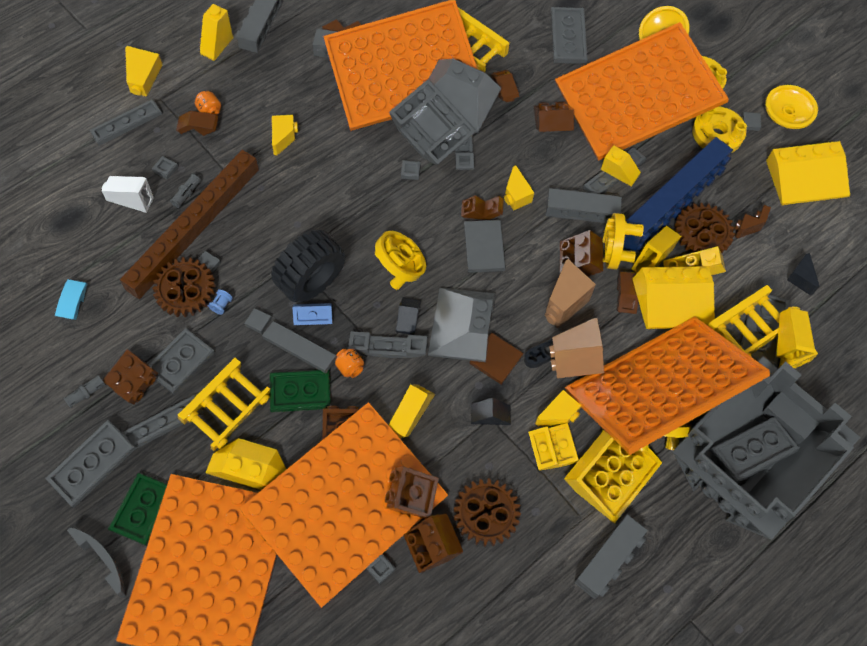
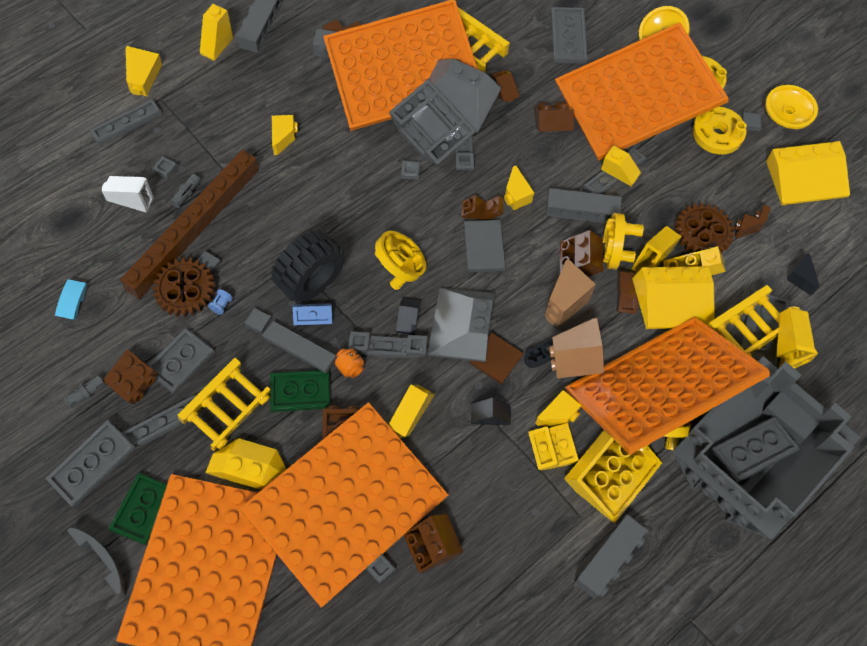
reddish brown slope [176,111,219,136] -> none
orange head [195,91,221,115] -> none
reddish brown plate [385,466,439,519] -> none
reddish brown gear [453,478,521,547] -> none
dark blue brick [623,137,733,252] -> none

